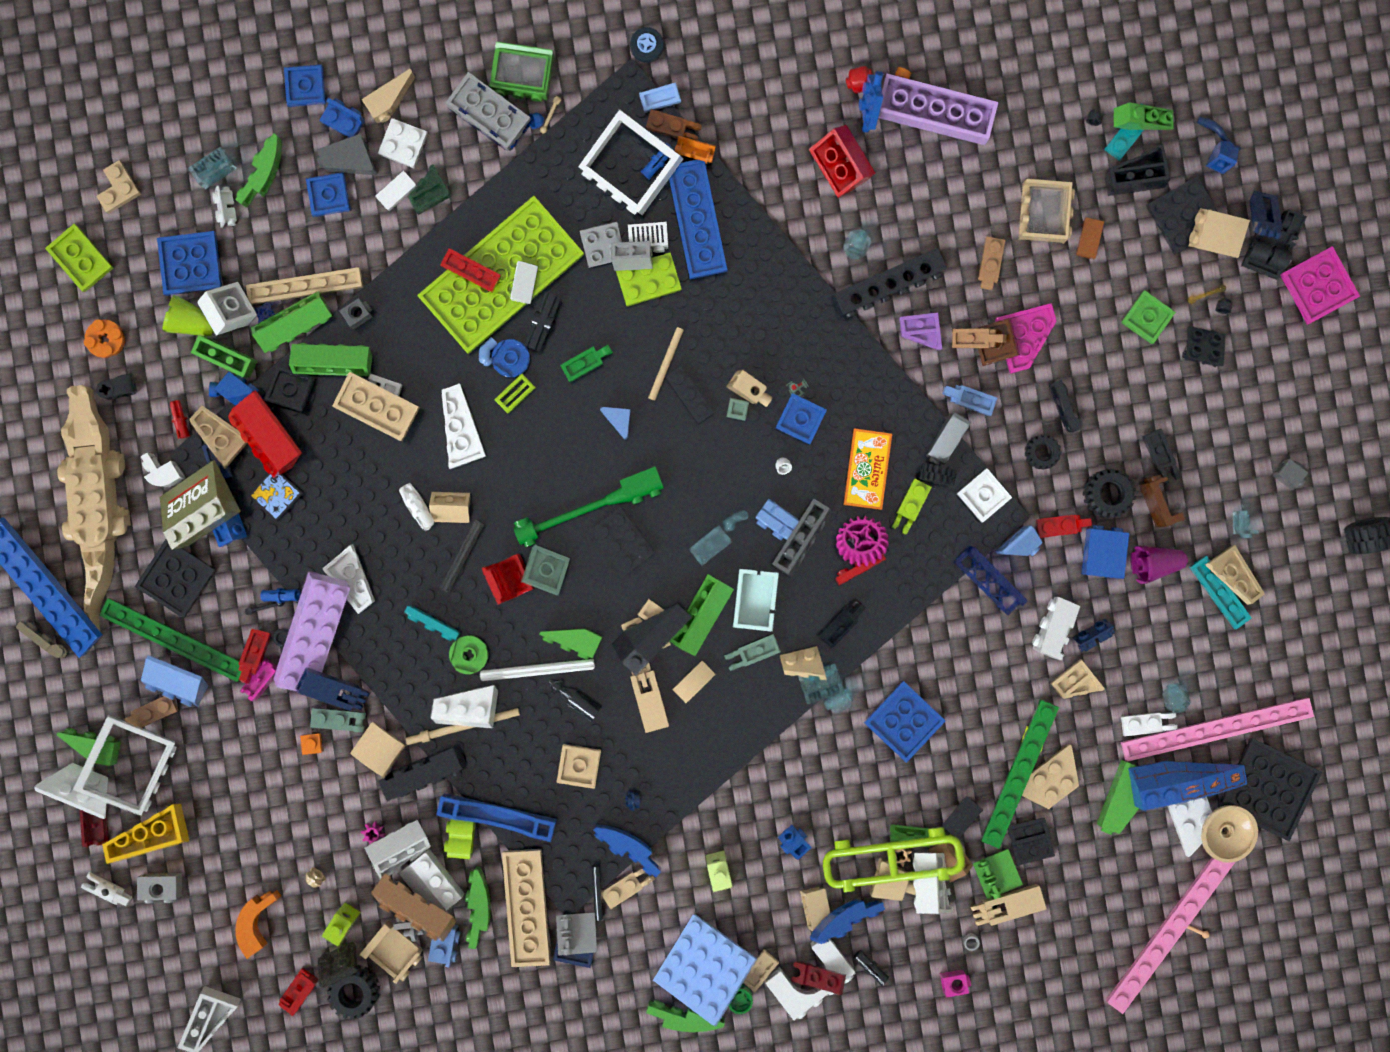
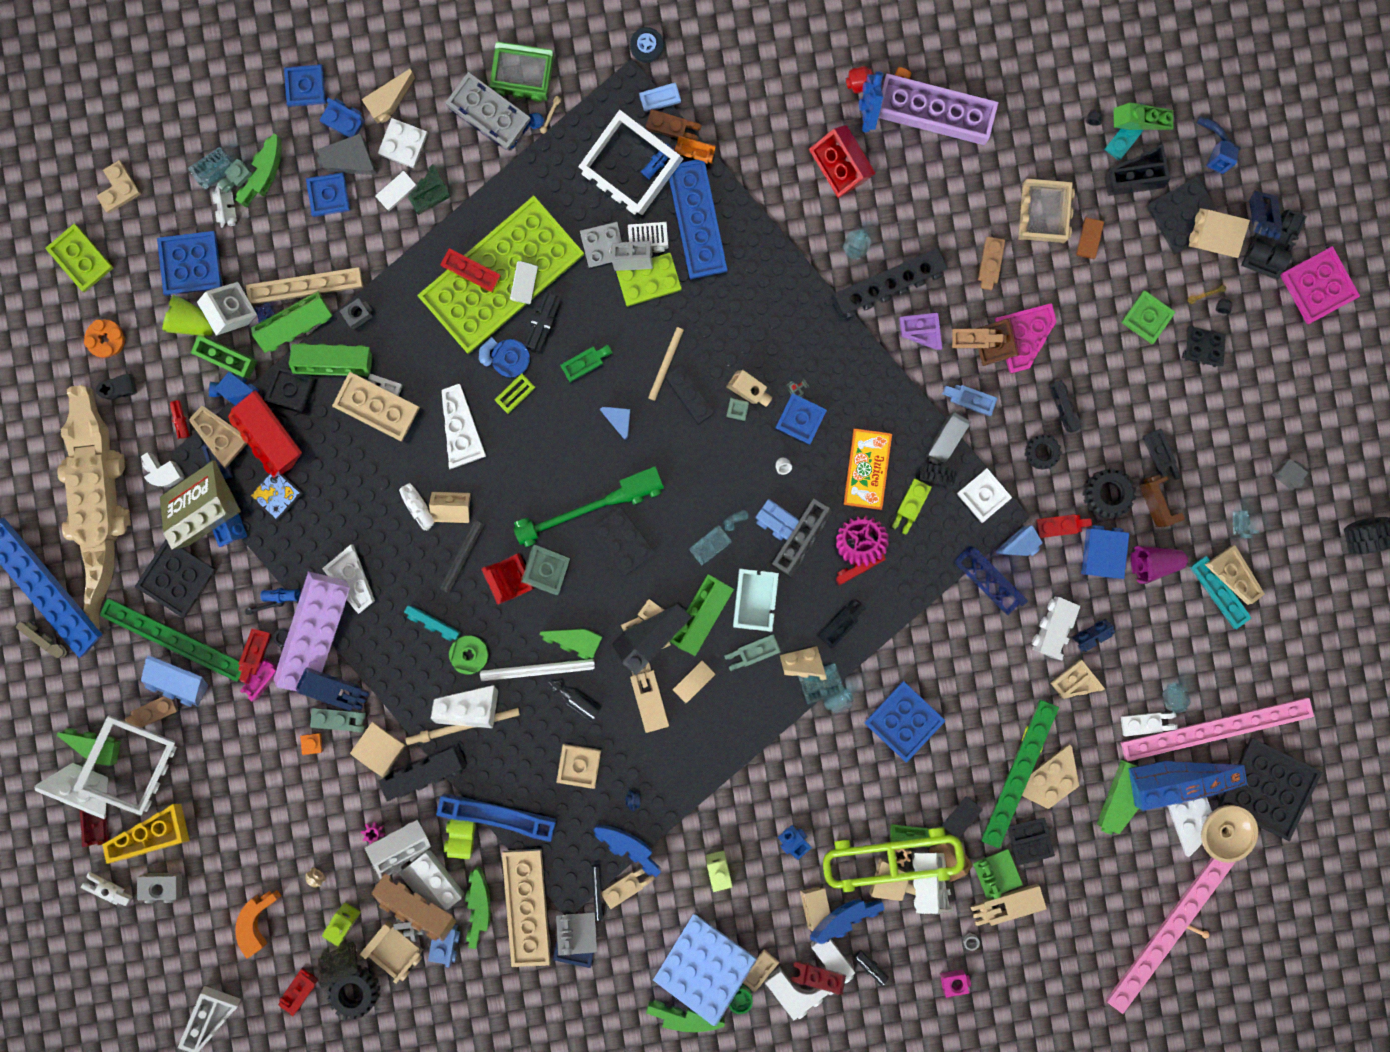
none -> sand green plate [217,159,253,193]

